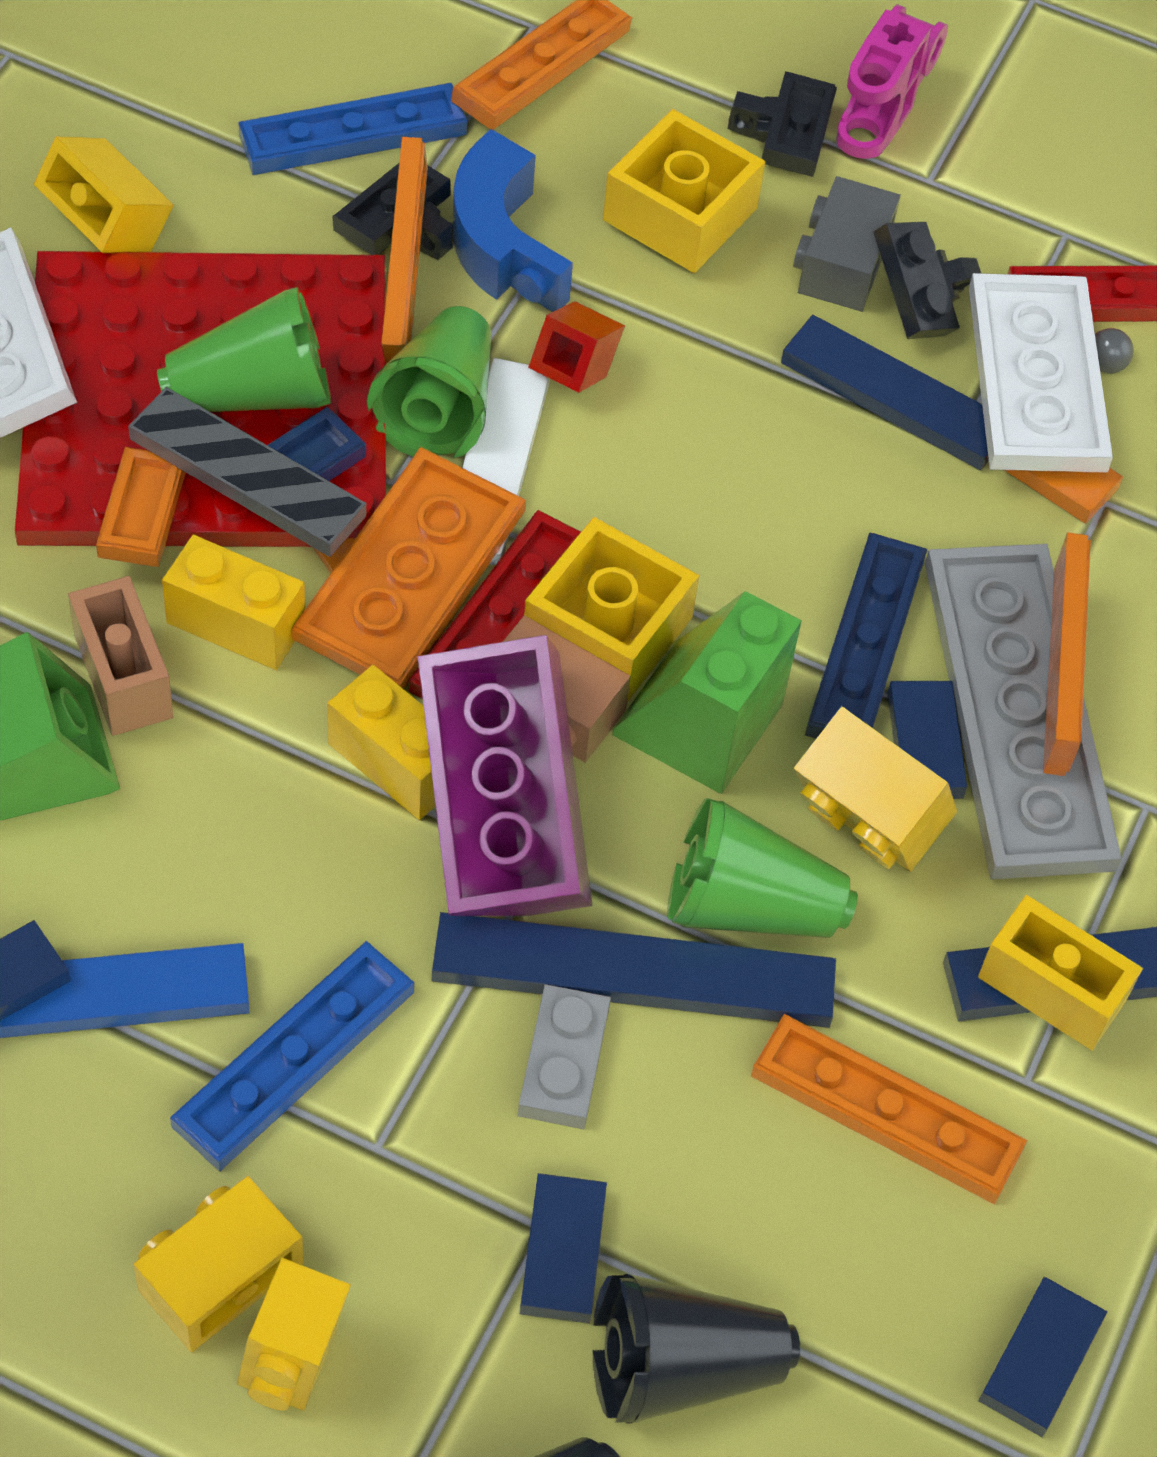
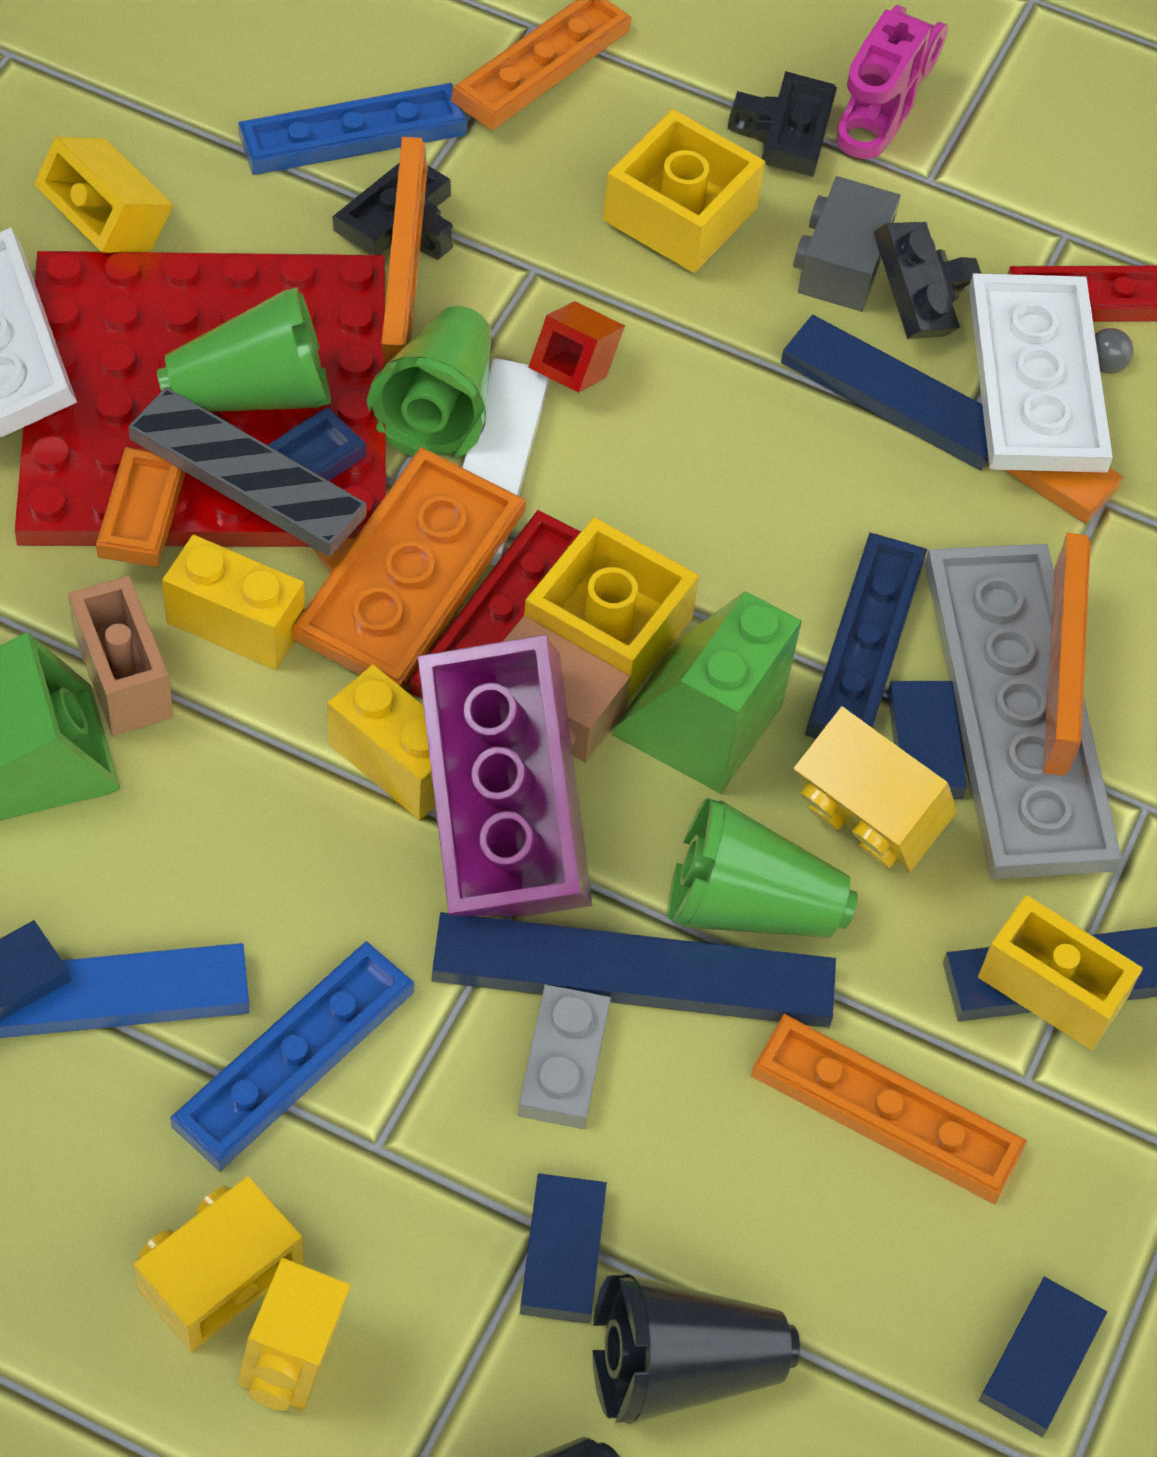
blue arch [452,129,573,312] -> none

